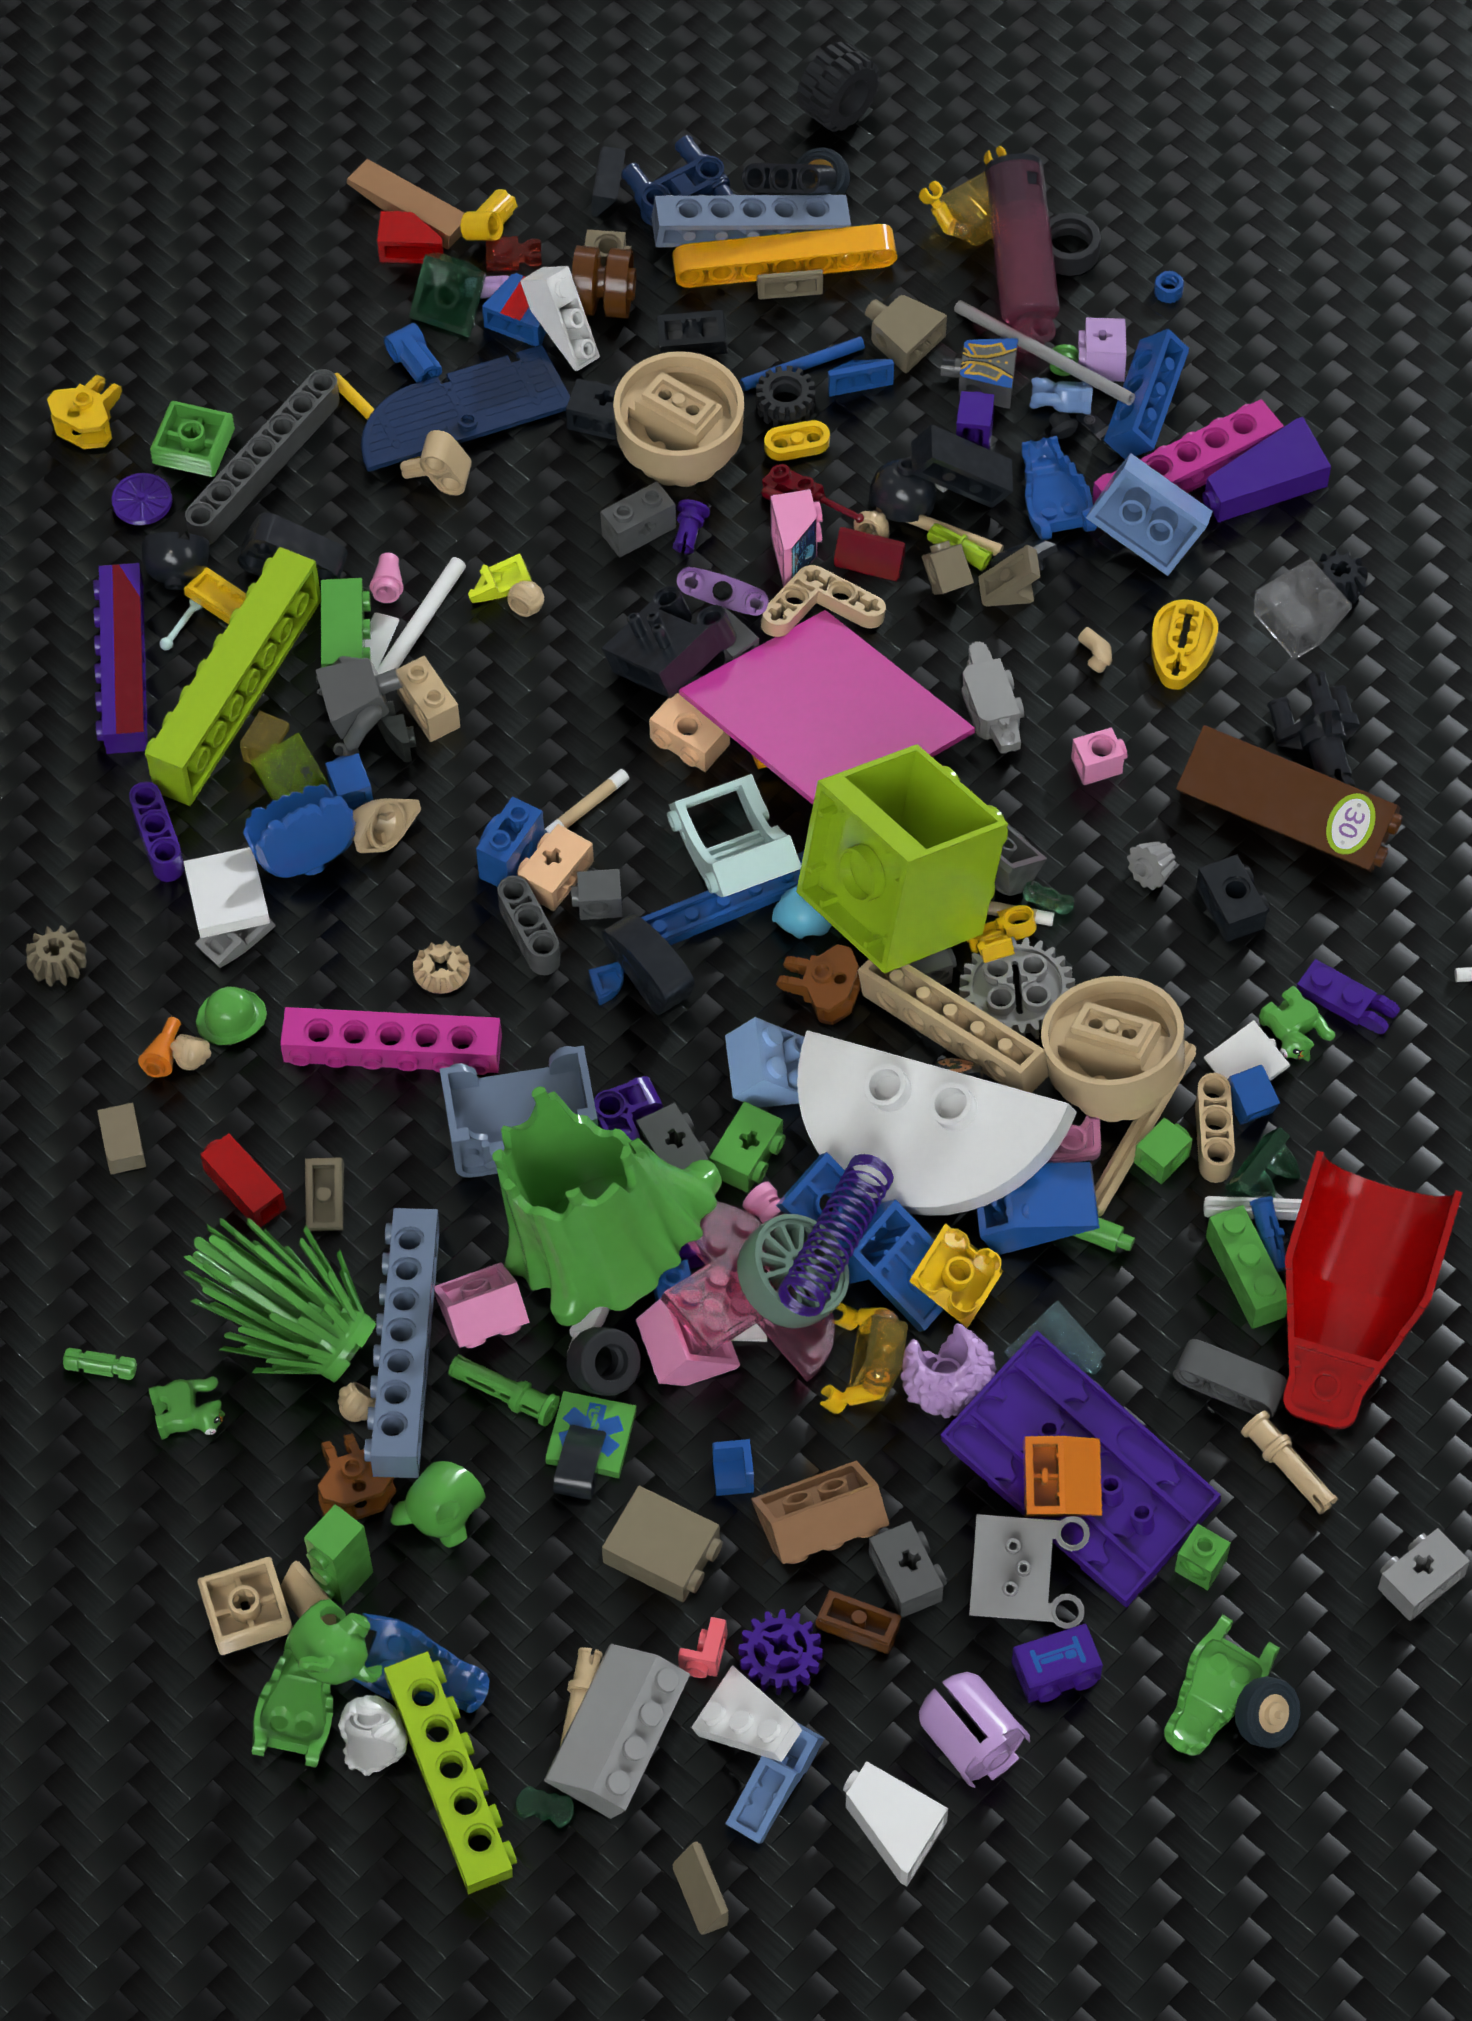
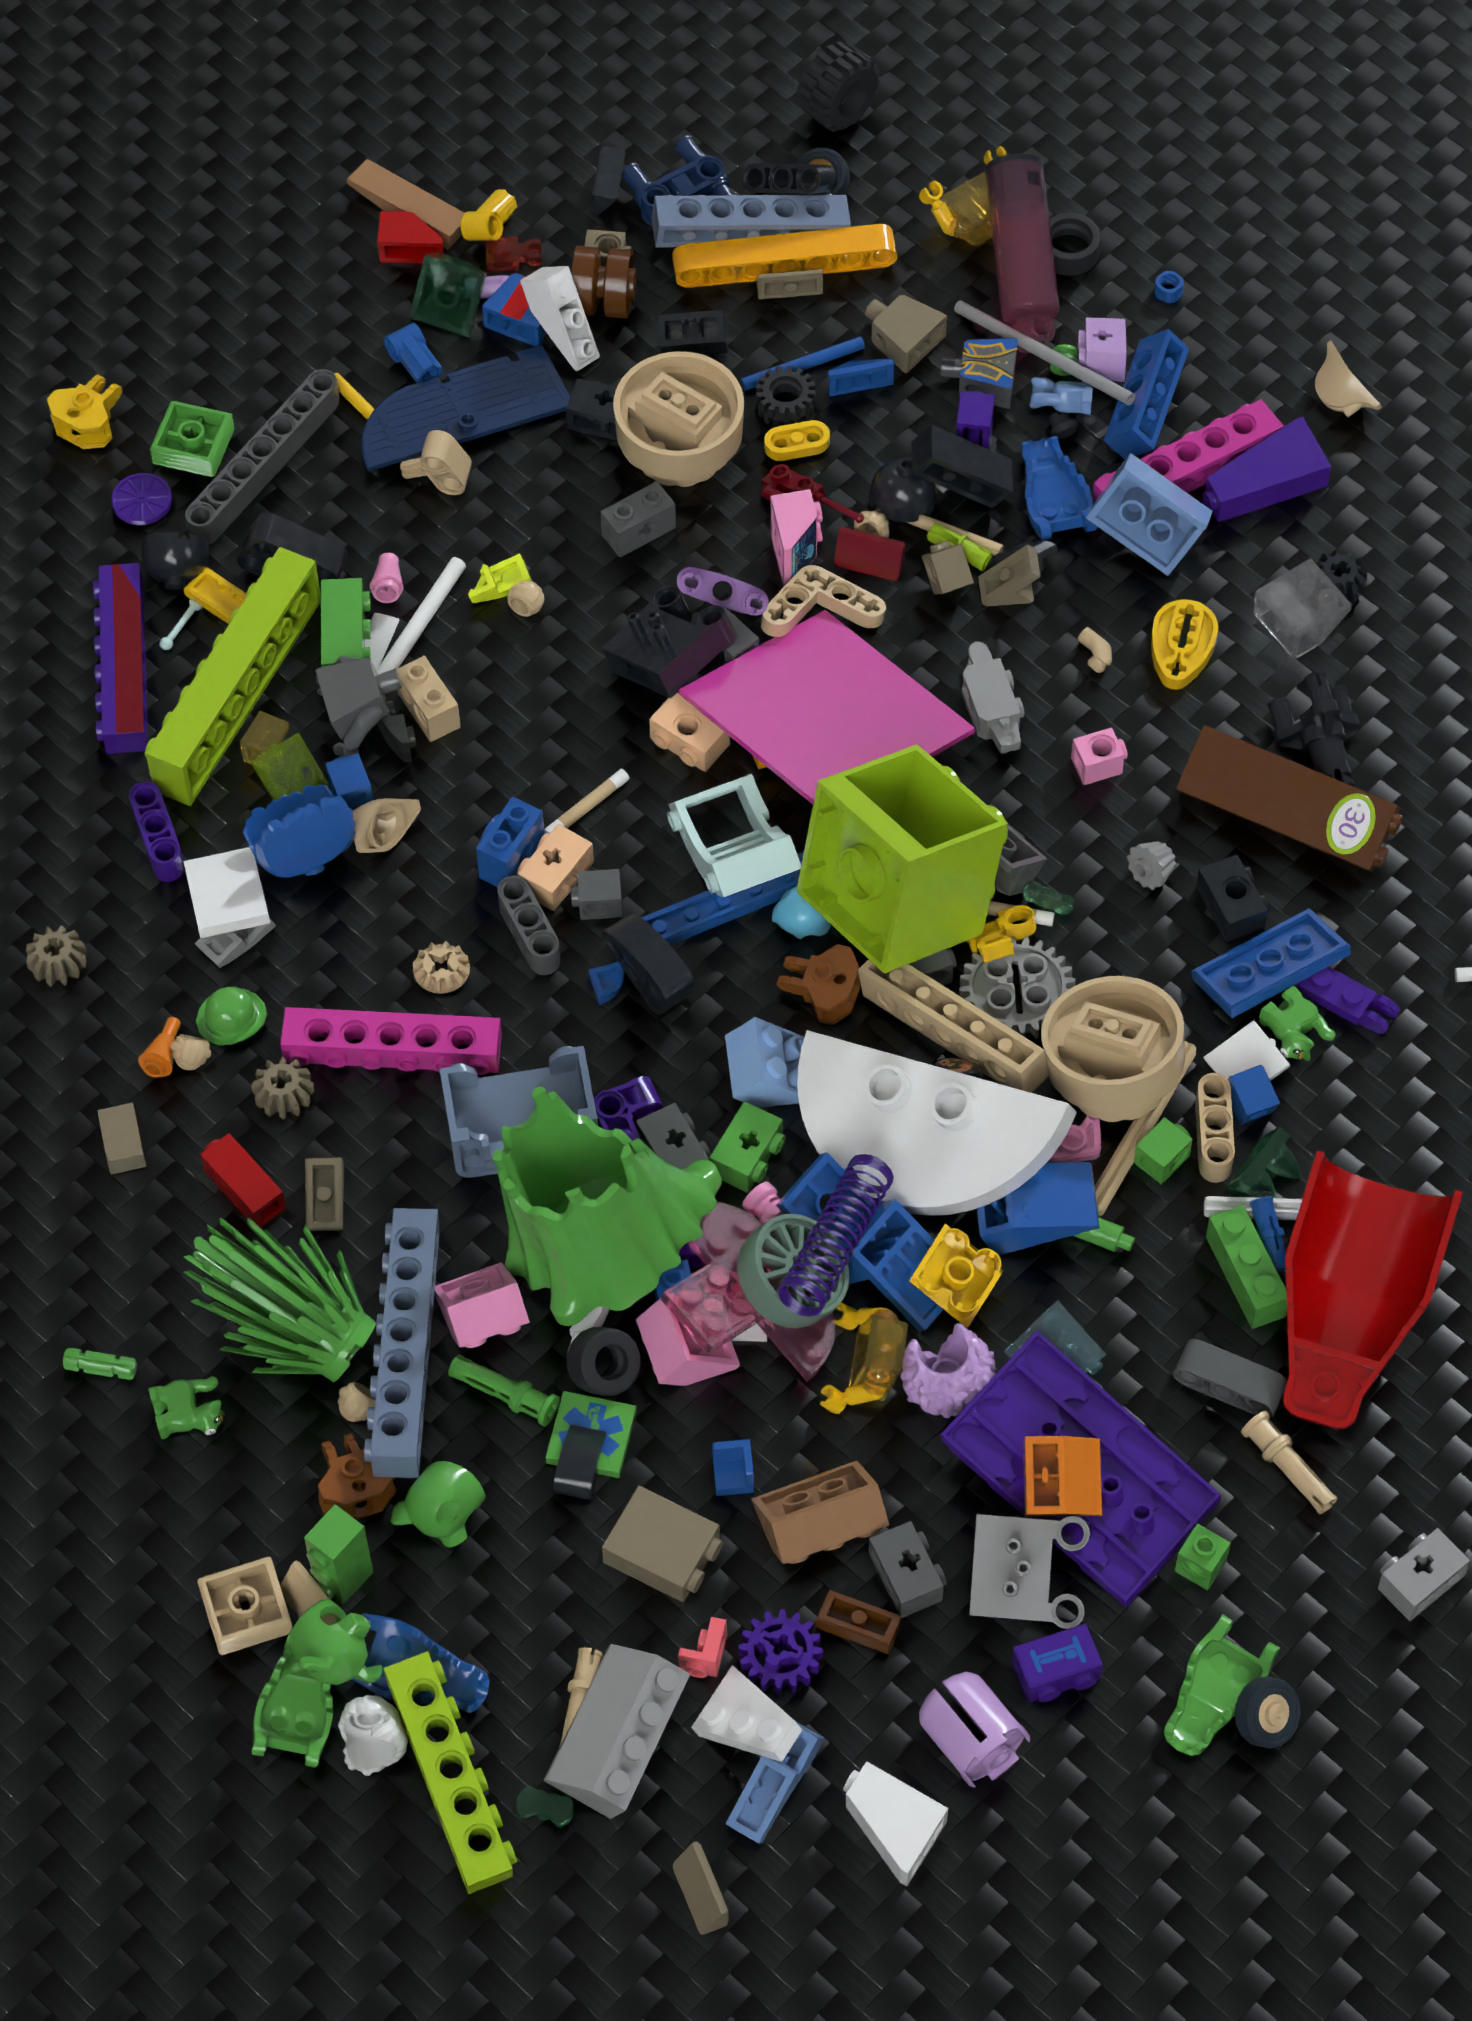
dark purple pin [673,499,710,554] -> none
none -> dark tan gear [252,1056,314,1120]
none -> blue tile [1191,908,1351,1018]
none -> tan hat [1315,340,1382,417]

